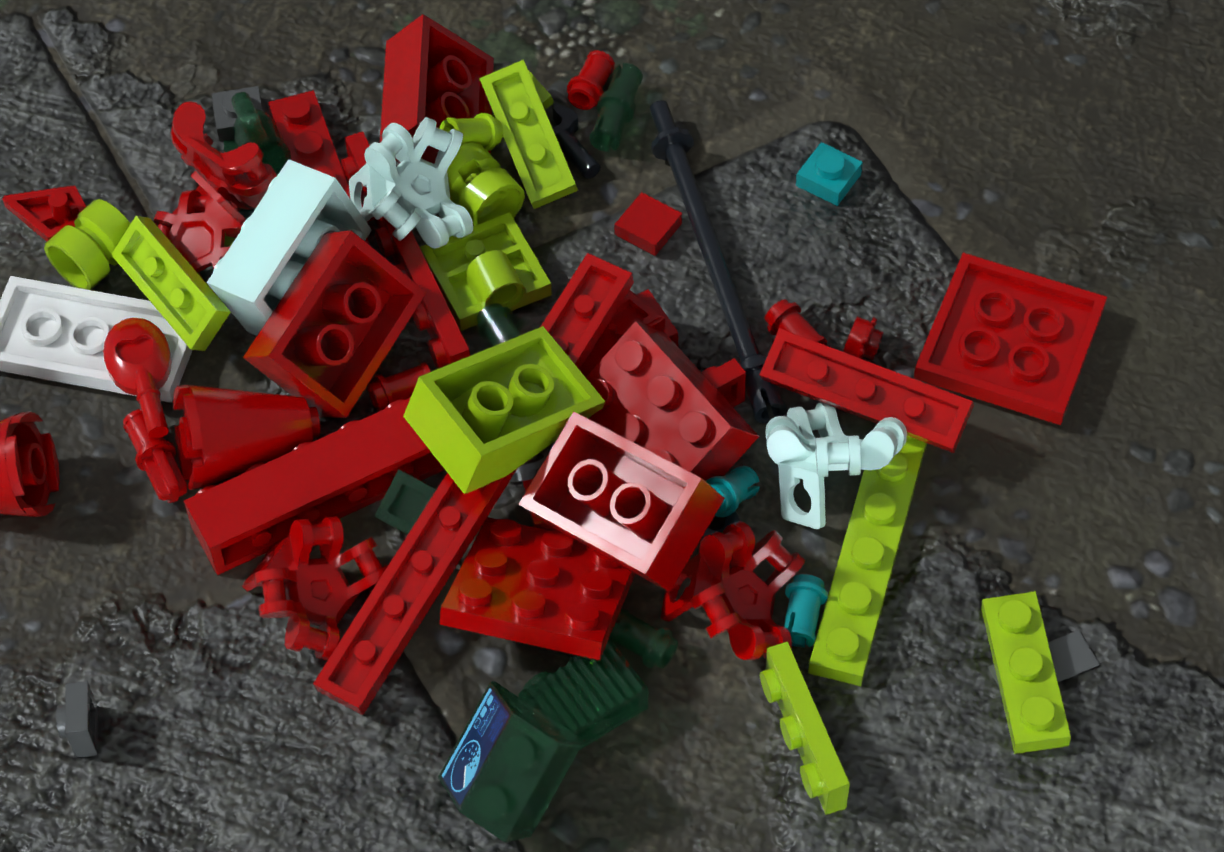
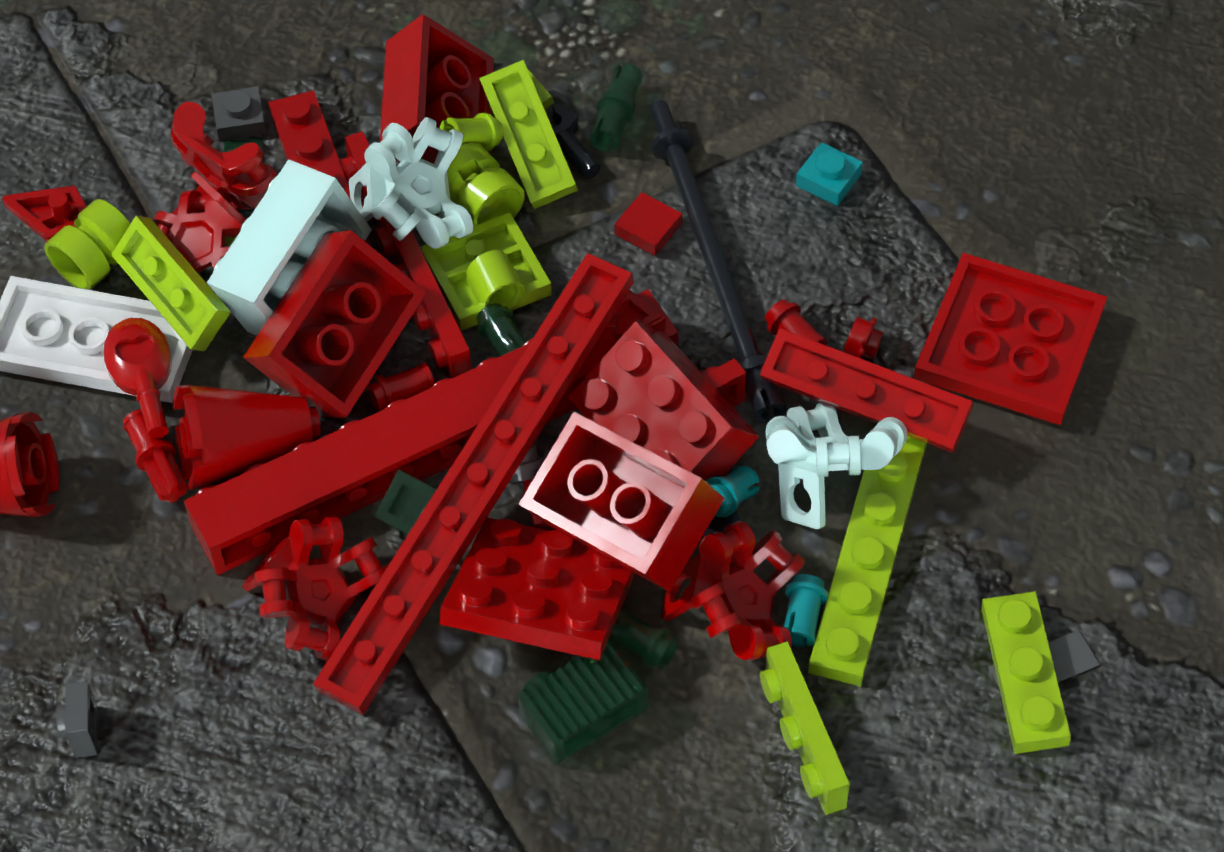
piece [231,92,291,175] -> none
lime slope [403,326,605,494] -> none
clear green slope [438,681,584,842] -> none
red pin [567,50,615,110] -> none

